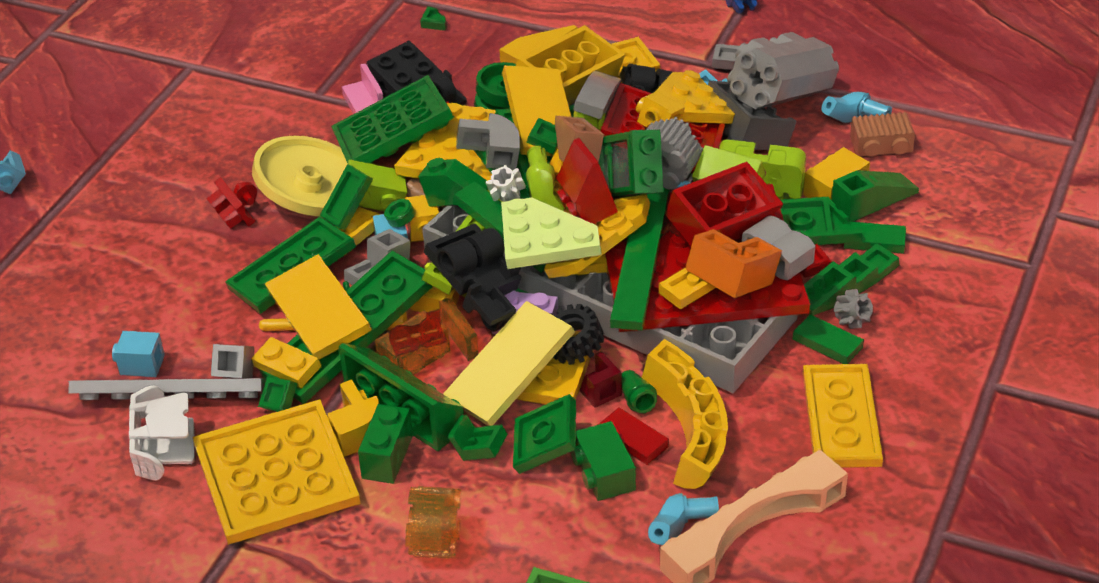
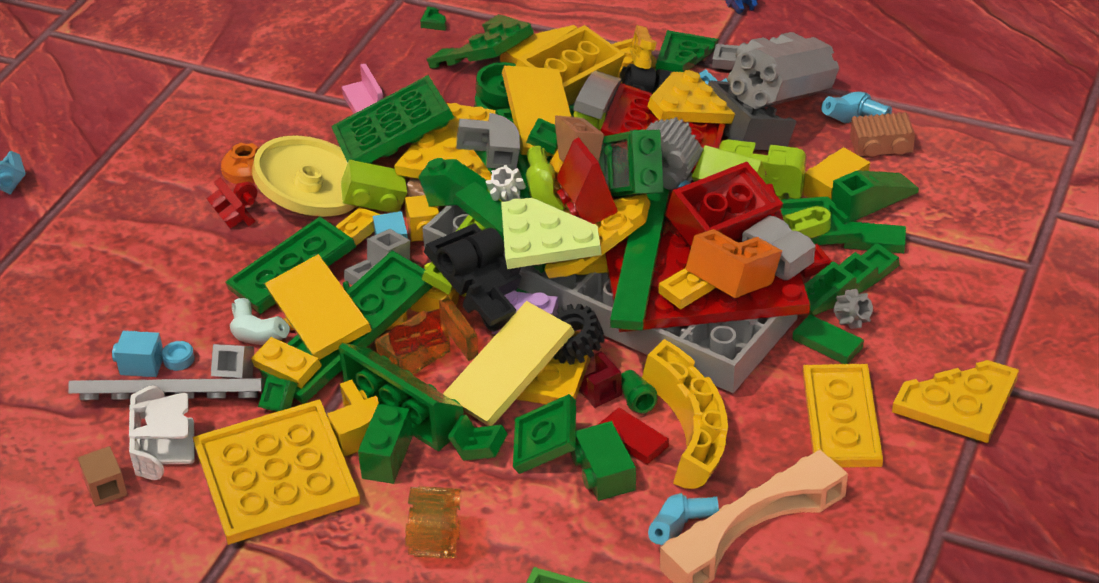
green tile [319,164,373,230] -> none
black plate [367,40,467,105] -> none
green tile [384,199,416,227] -> none
yellow brick [636,91,686,128] -> none
none -> medium nougat brick [77,446,128,507]
none -> medium azure tile [162,341,195,371]
none -> orange piece [221,143,260,184]
none -> light aqua arm [230,298,290,345]
none -> green wing [427,14,534,68]
none -> yellow plate [630,25,657,69]
none -> green wing [655,30,719,72]
none -> lime beam [783,206,831,238]
none -> yellow plate [892,360,1019,443]

